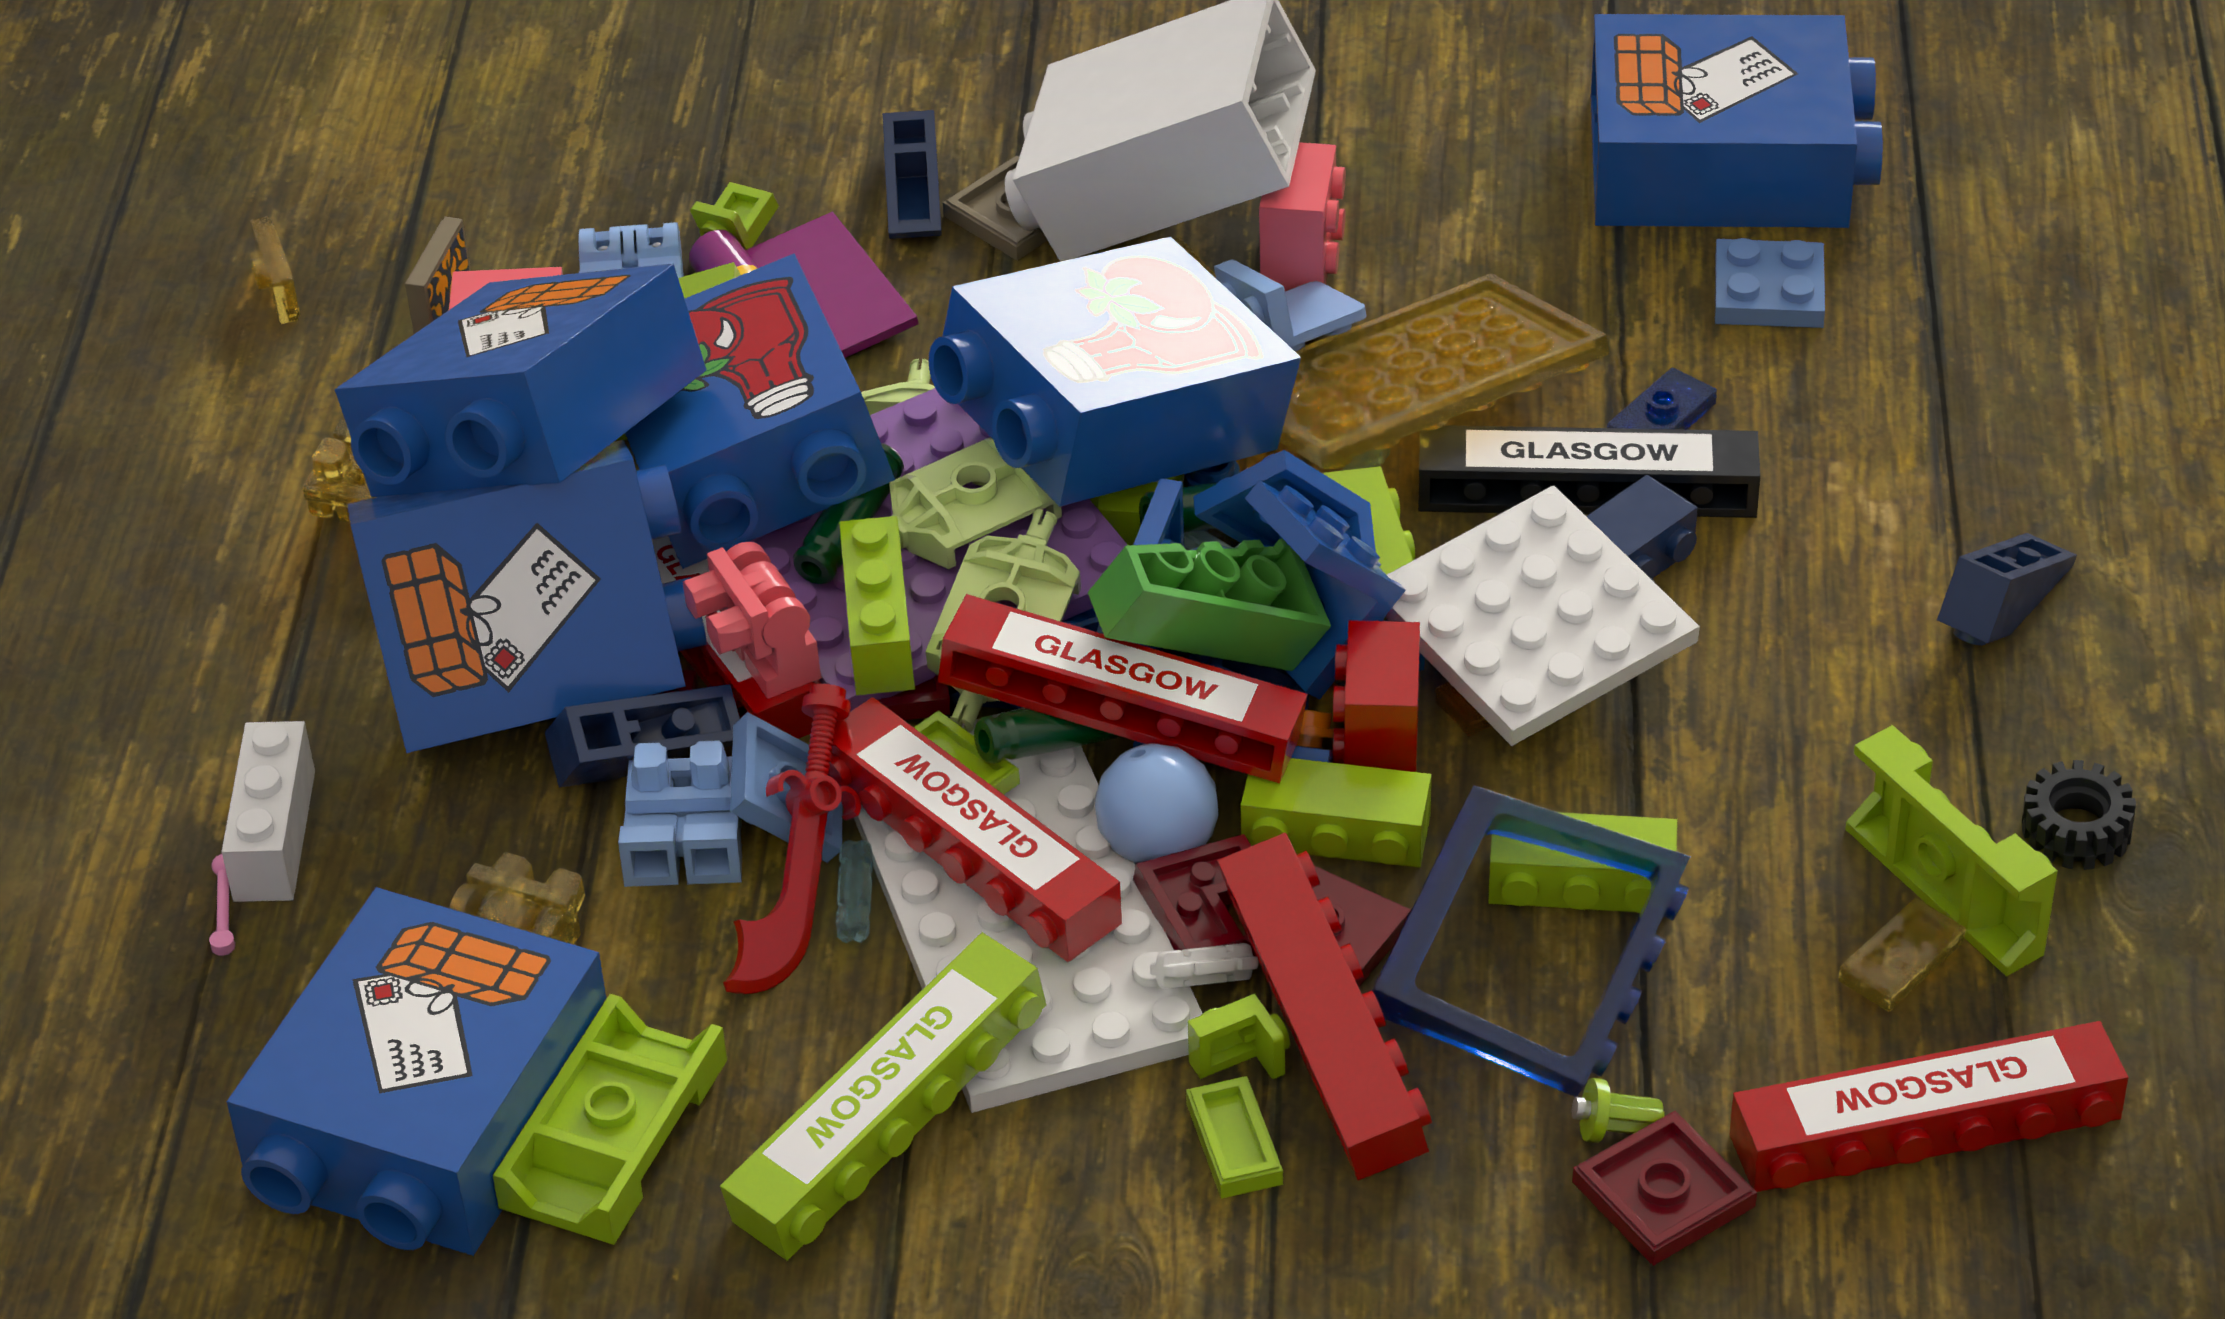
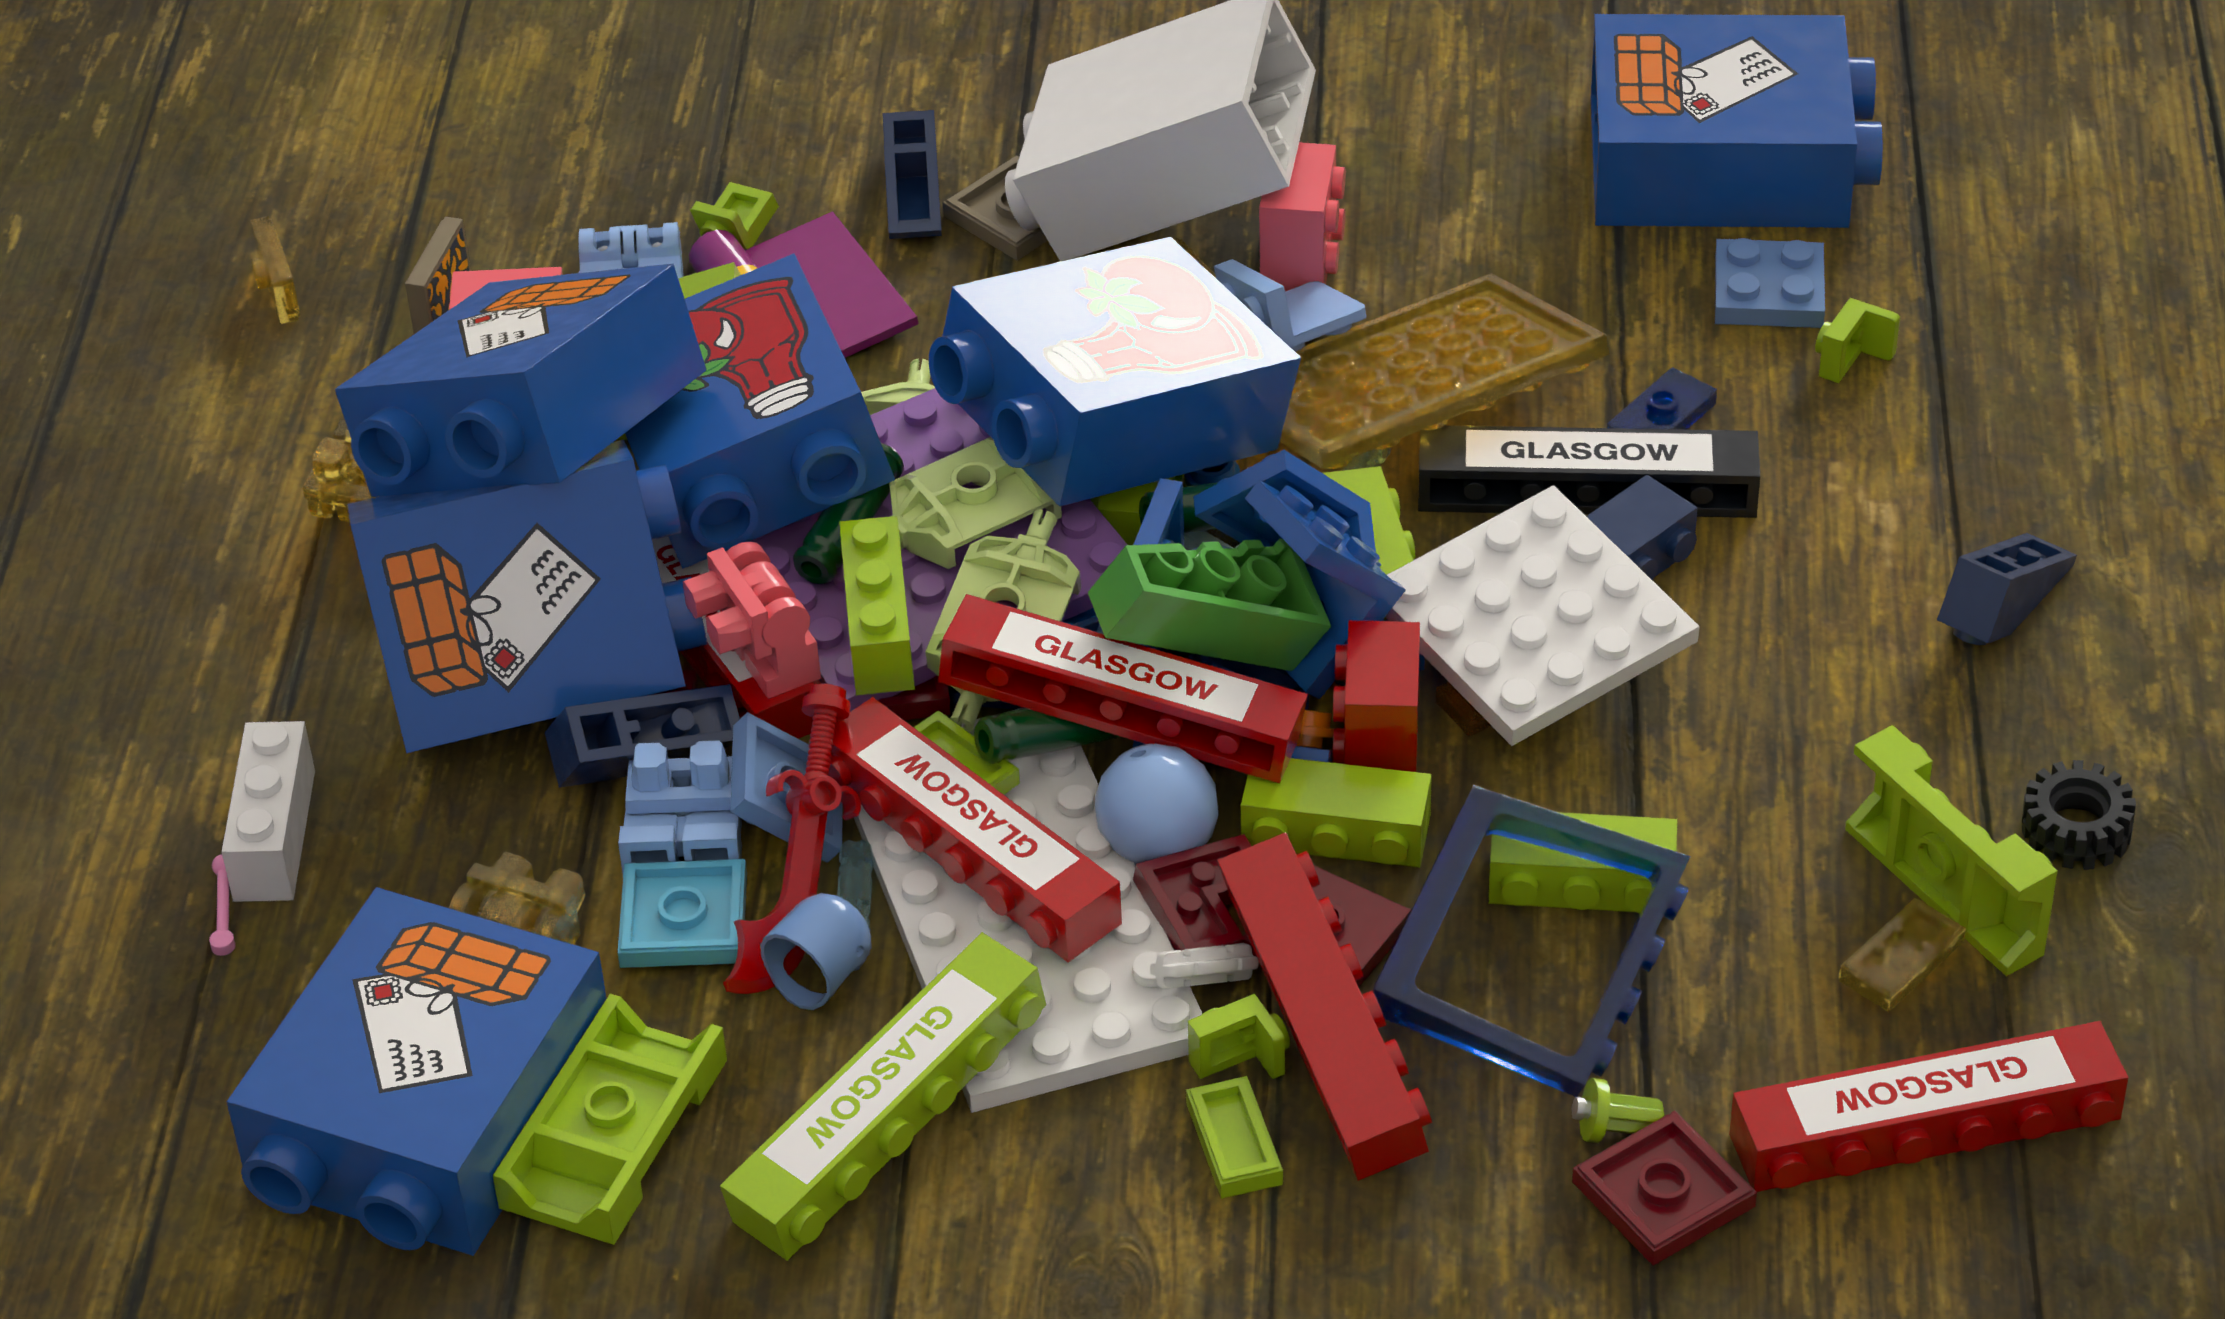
none -> medium azure plate [618,859,747,968]
none -> medium blue helmet [760,893,871,1010]
none -> lime bracket [1815,298,1900,383]

